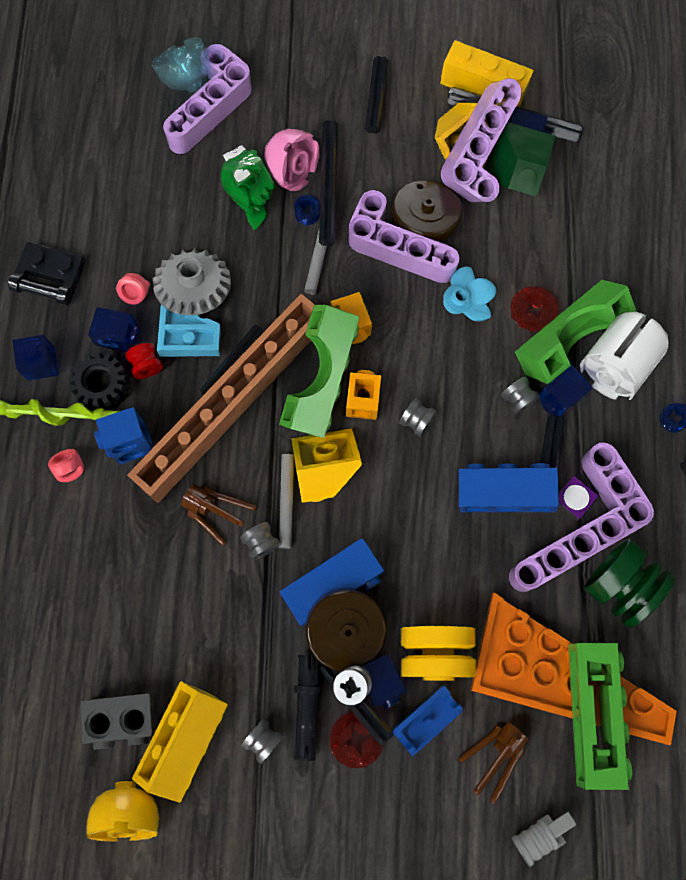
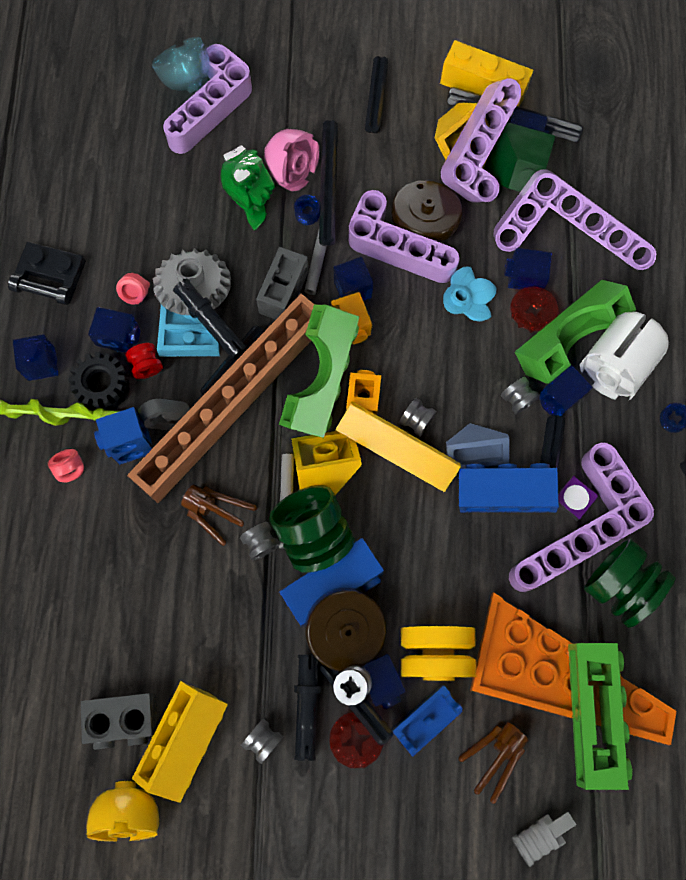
none -> dark grey beam [138,399,190,430]
none -> black pin [173,278,247,360]
none -> dark grey brick [256,247,309,320]
none -> dark green wheel [269,485,354,572]
none -> clear blue brick [334,257,373,301]
none -> yellow tile [336,401,461,492]
none -> sand blue slope [446,423,509,469]
none -> lavender beam [493,170,656,270]
none -> clear blue brick [504,248,552,292]

